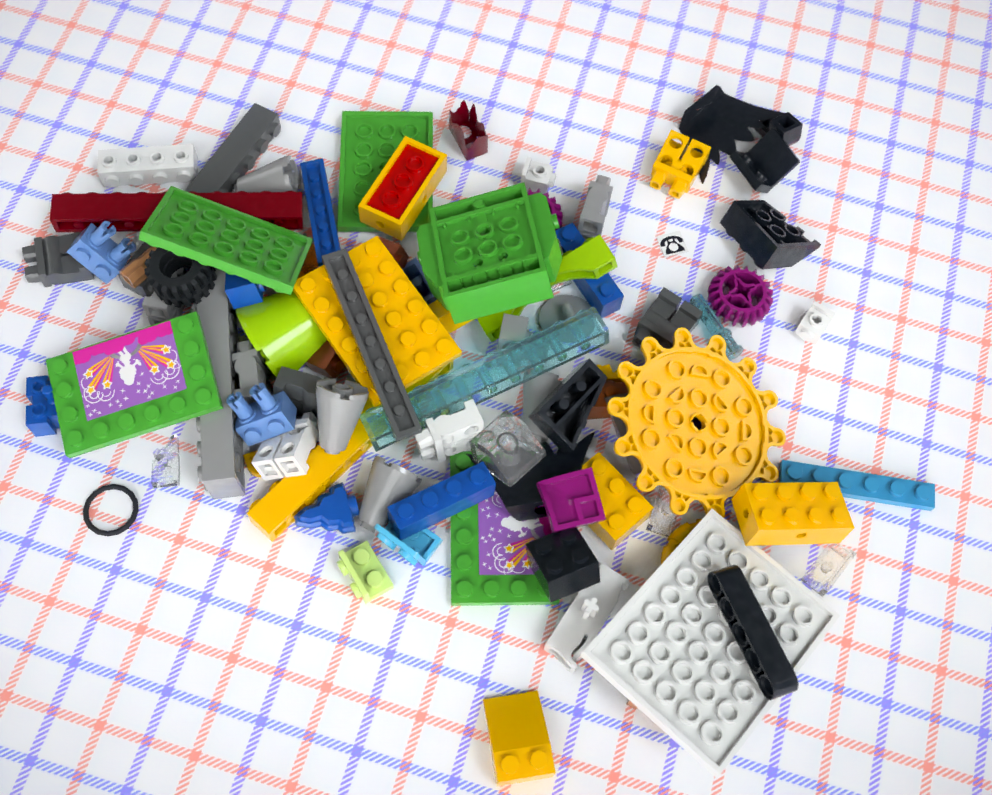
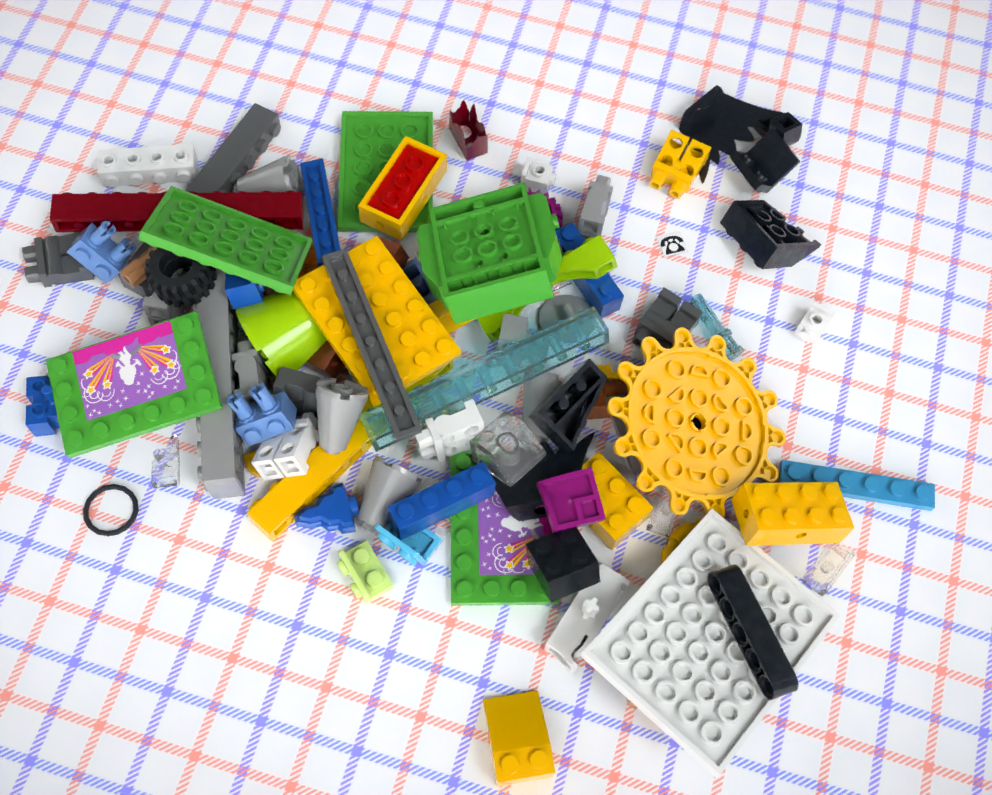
magenta gear [707,264,773,328] -> none

